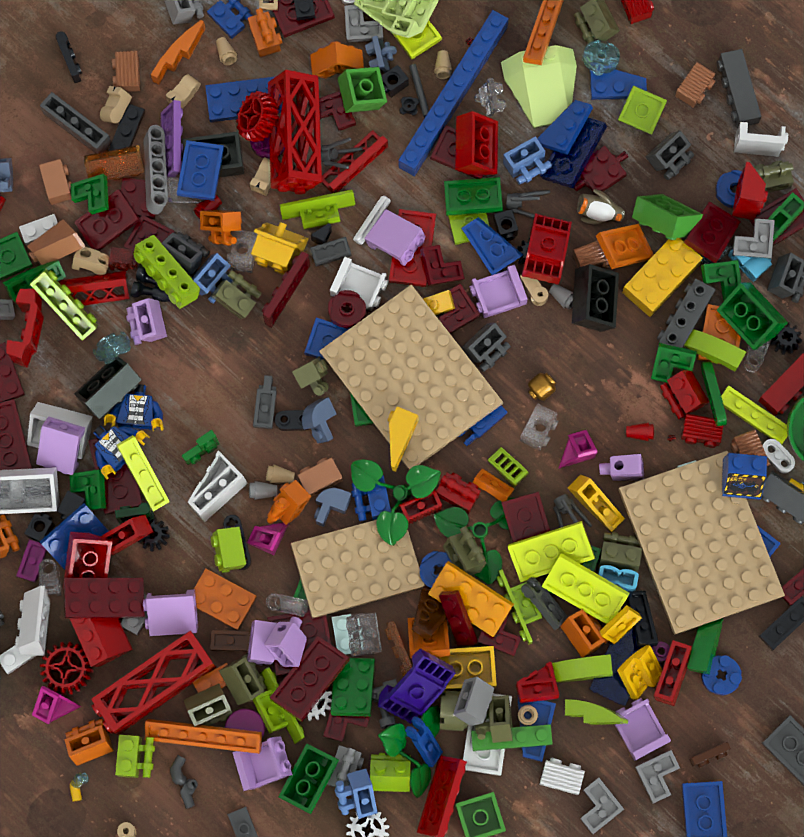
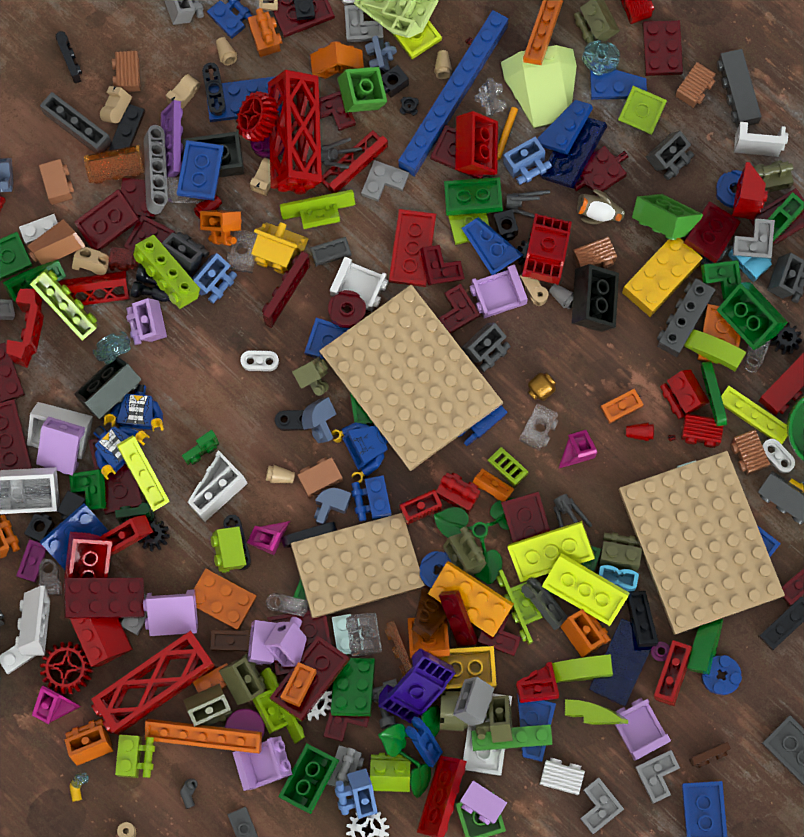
green plate [71,174,109,215] -> none
orange slope [151,20,206,84] -> none
dark grey arm [170,755,187,786] -> none
olive brick [210,270,262,319] -> none
light grey cone [249,481,277,500] -> none
dark grey hinge [253,375,277,429] -> none
orange brick [267,480,312,525] -> none
black slope [311,223,332,244] -> none
green plant [351,459,441,546] -> none
white axle [353,196,391,245] -> none
lavender panel [364,209,425,266] -> none
yellow slope [388,406,419,472] -> none
dark grey bar [409,64,429,117] -> none
yellow plate [423,290,455,315] -> none
tan plate [518,705,538,725] -> none
yellow slope [568,474,625,532] -> none
orange plate [596,224,654,269] -> none
lavender torso [599,454,644,481] -> none
yellow plate [599,605,642,644] -> none
yellow slope [617,645,662,700] -> none
green plate [651,343,697,383] -> none
slope [722,453,767,500] -> none
none -> black beam [202,63,226,116]
none -> white plate [240,351,279,371]
none -> black beam [281,522,337,548]
none -> orange plate [281,662,317,707]
none -> blue torso [331,422,388,484]
none -> light grey plate [361,160,409,202]
none -> lavender brick [460,781,507,825]
none -> light orange bar [498,107,518,160]
none -> orange plate [600,388,644,424]
none -> dark red plate [643,20,683,76]

